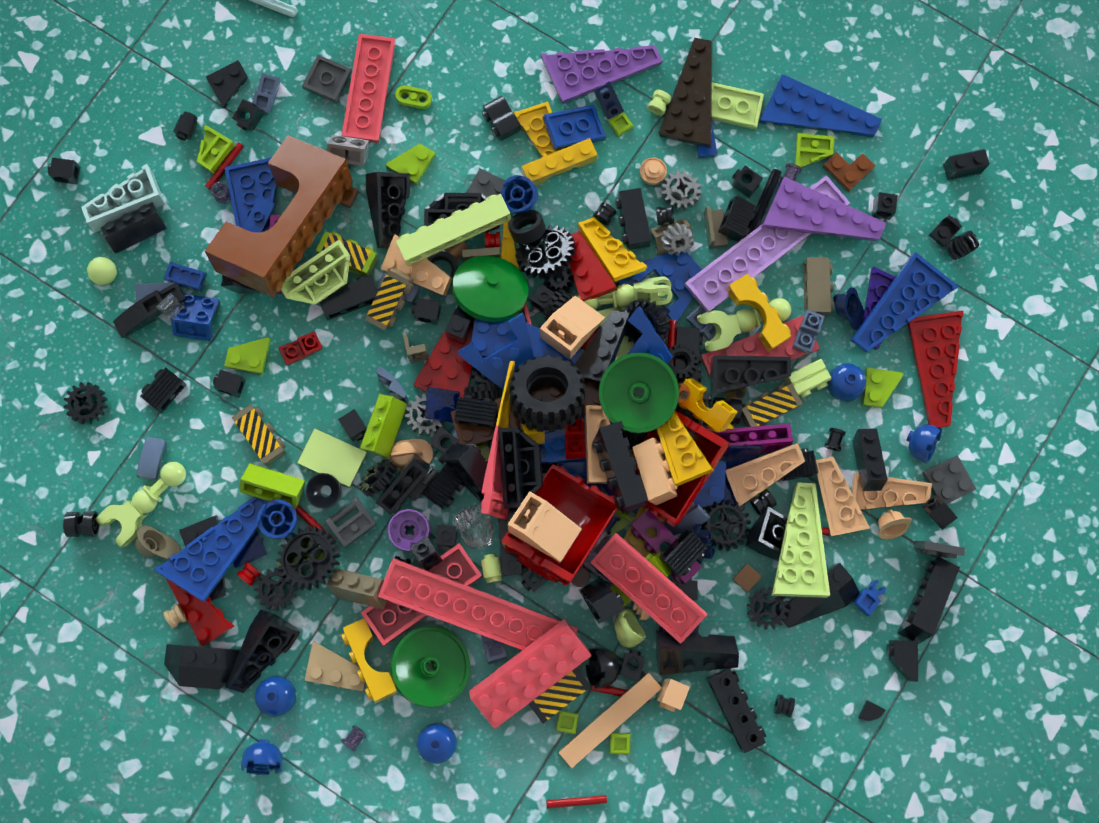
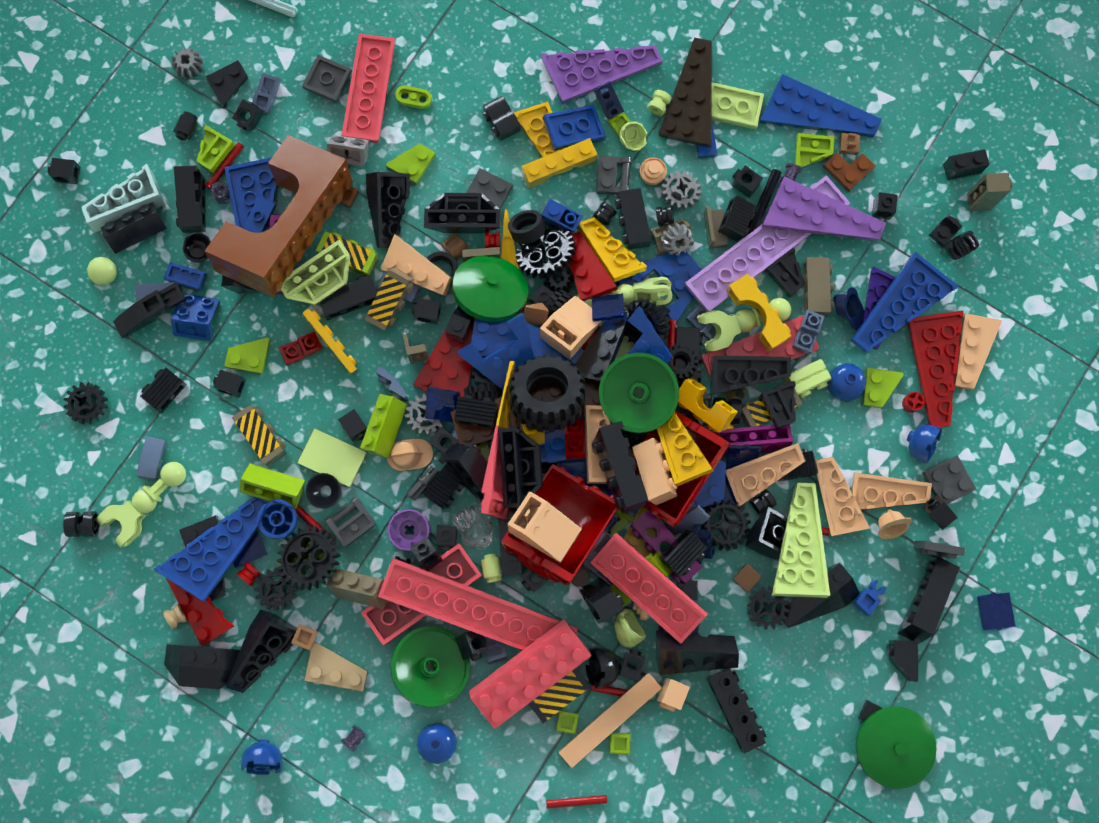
dark tan piece [134,525,180,559] -> none
clear tile [156,293,184,320] -> none
blue cylinder [255,676,296,717] -> none
yellow arch [341,618,397,704] -> none
black gear [359,459,397,497] -> none
black brick [376,454,430,515] -> none
yellowish green brick [396,194,511,267] -> none
blue cylinder [500,175,539,214] -> none
clear orange tile [678,383,690,402] -> none
black wheel [774,694,795,718] -> none
black bush [824,428,846,452] -> none
black brick [852,429,888,491] -> none
none -> light grey gear [171,47,203,80]
none -> black wedge [174,165,206,233]
none -> black hair [183,232,211,263]
none -> medium nougat tile [291,624,318,650]
none -> yellow wing [302,308,357,374]
none -> black brick [455,631,489,661]
none -> medium nougat slope [524,303,549,325]
none -> blue slope [541,199,583,233]
none -> clear blue piece [592,293,625,322]
none -> dark grey plate [596,156,632,195]
none -> yellowish green hair [619,121,647,151]
none -> black wing [760,381,796,430]
none -> black wing [765,248,805,298]
none -> medium nougat tile [839,133,860,155]
none -> green dish [855,706,937,789]
none -> red wheel [902,392,925,413]
none -> light nougat wing [954,313,1002,390]
none -> dark tan brick [967,173,1012,211]
none -> clear blue piece [977,592,1016,631]

